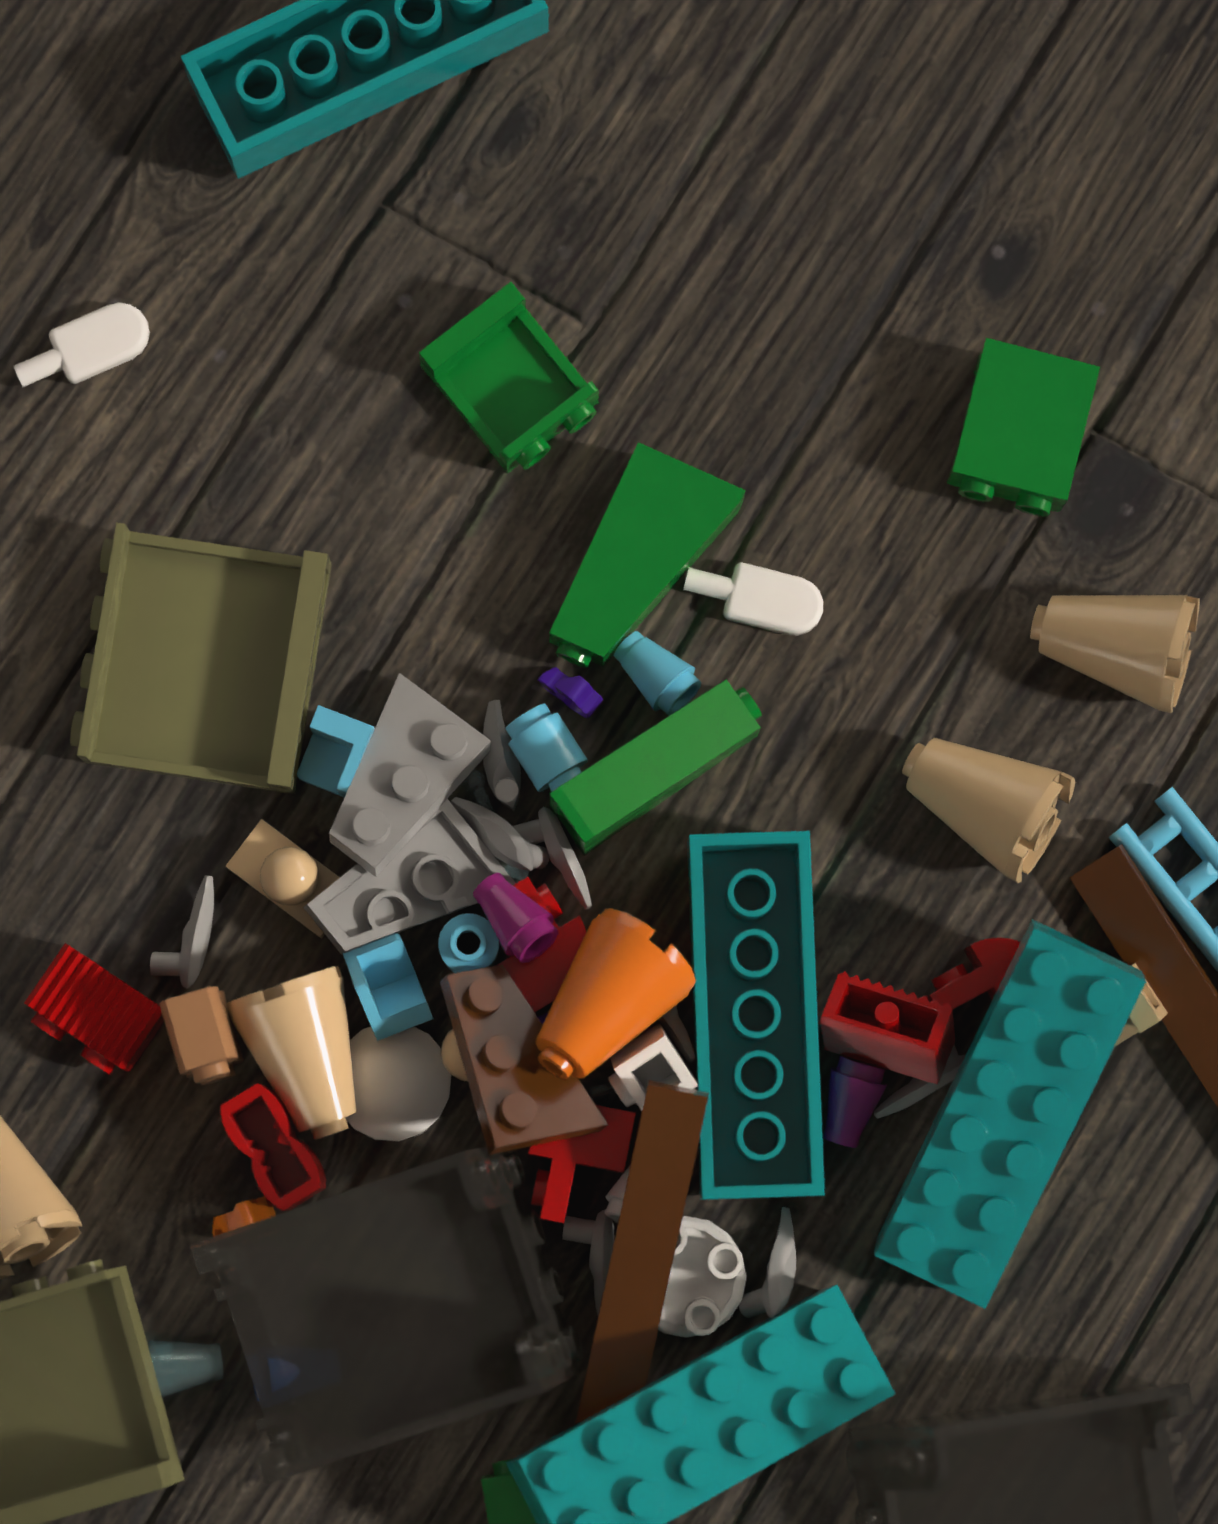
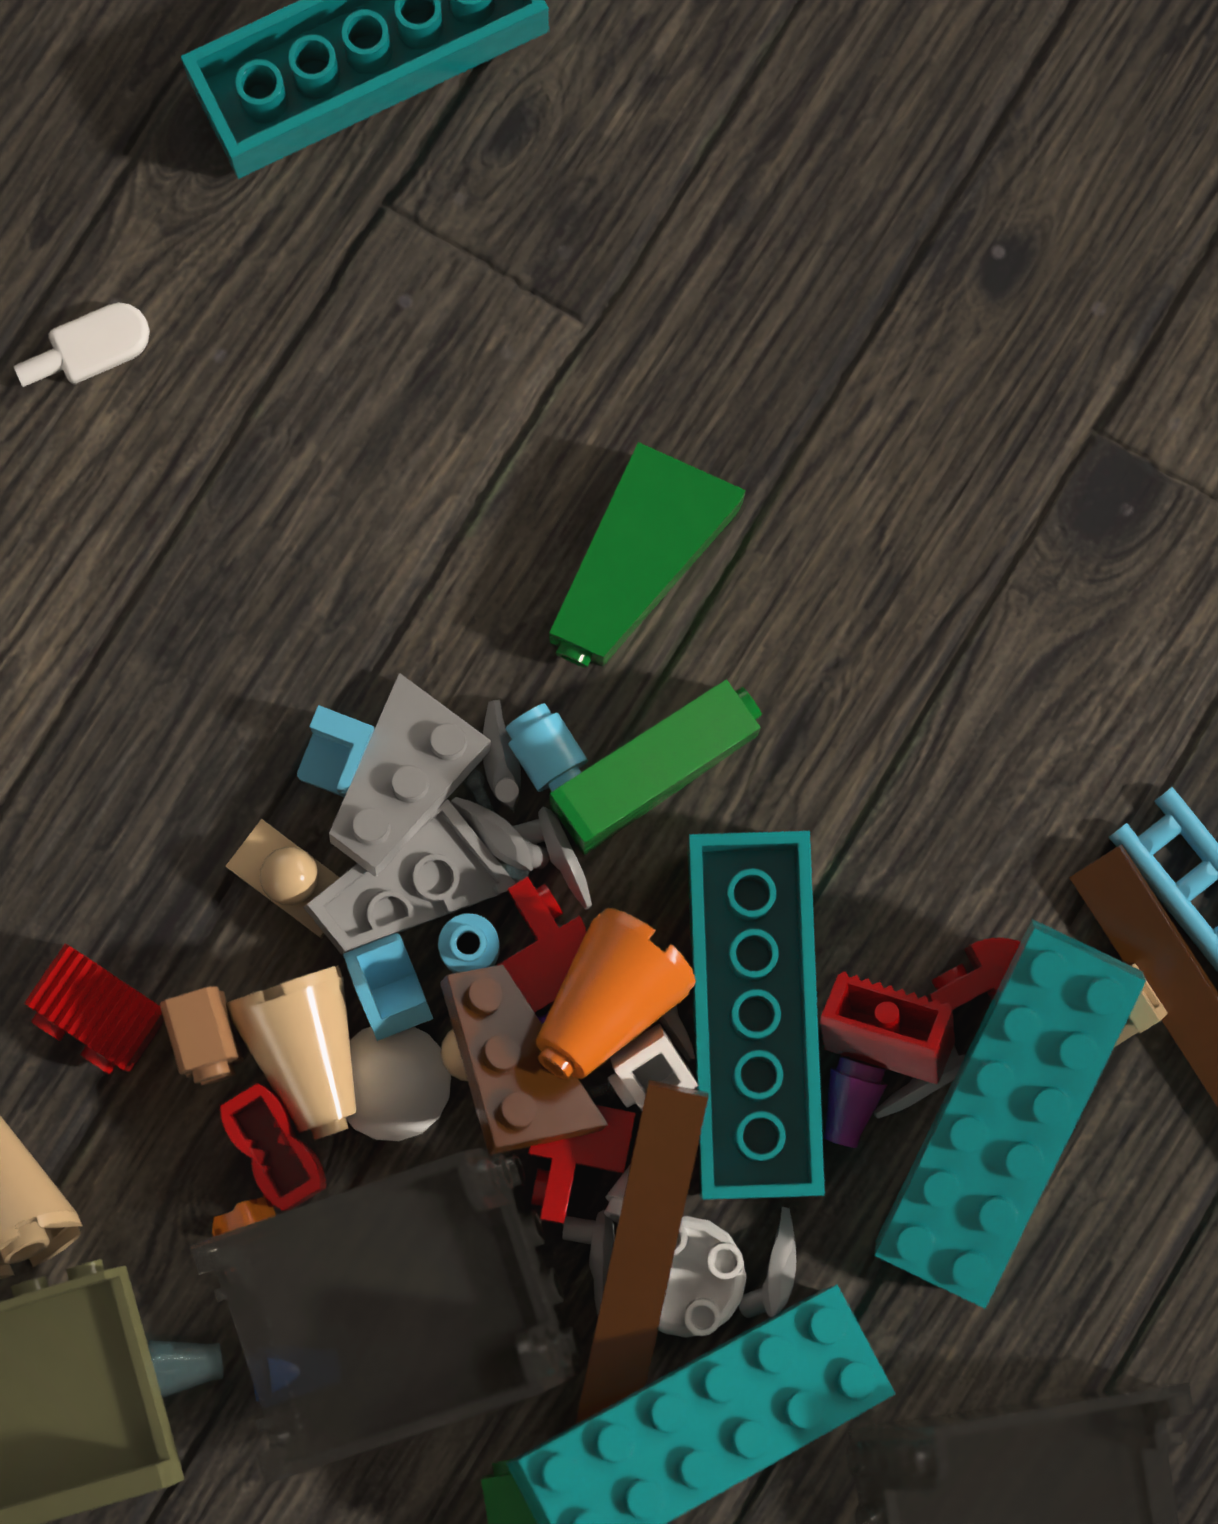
olive panel [70,522,332,794] -> none
light grey bar [150,875,214,989] -> none
green panel [419,281,599,473] -> none
magenta cone [473,873,558,963] -> none
dark purple piece [538,667,603,719] -> none
medium azure cone [614,631,701,716] -> none
white piece [683,562,823,636] -> none
tan cone [902,738,1076,883] -> none
green panel [947,338,1100,516] -> none
tan cone [1030,595,1200,713] -> none

